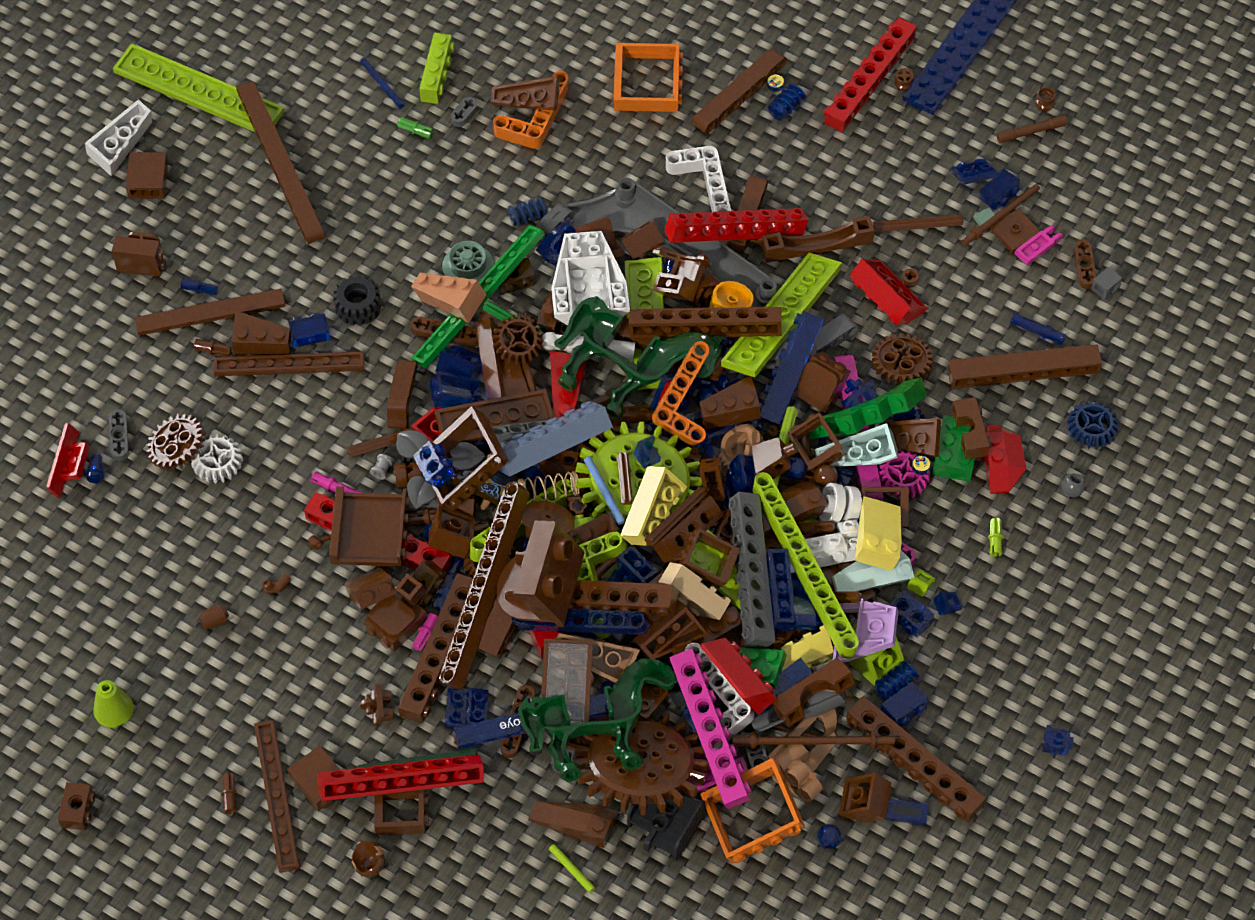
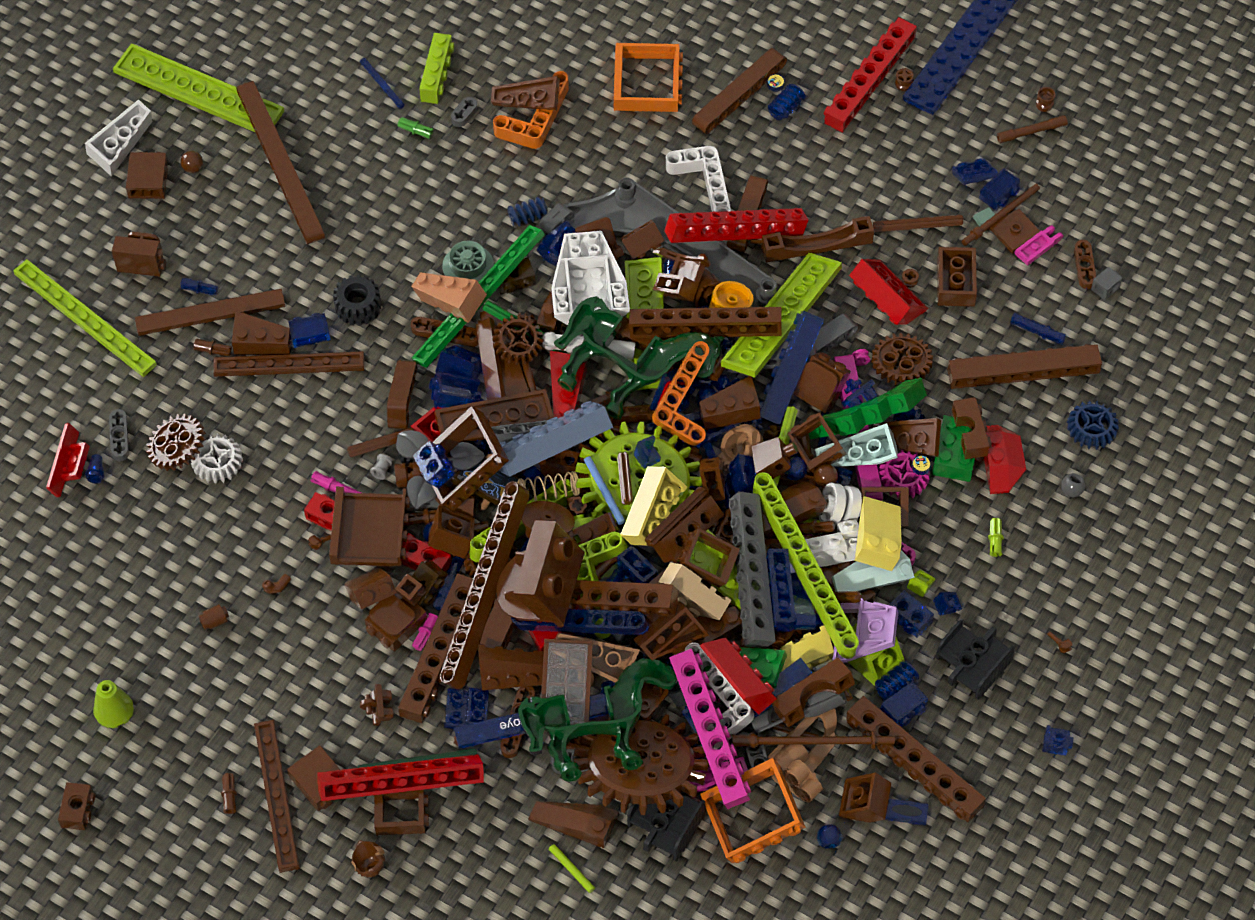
none -> lime plate [13,259,157,377]
none -> reddish brown piece [180,151,203,173]
none -> reddish brown wedge [478,644,562,690]
none -> dark pink bush [852,349,870,366]
none -> black piece [936,620,1015,700]
none -> reddish brown brick [937,247,977,307]
none -> reddish brown hand [1047,631,1072,653]

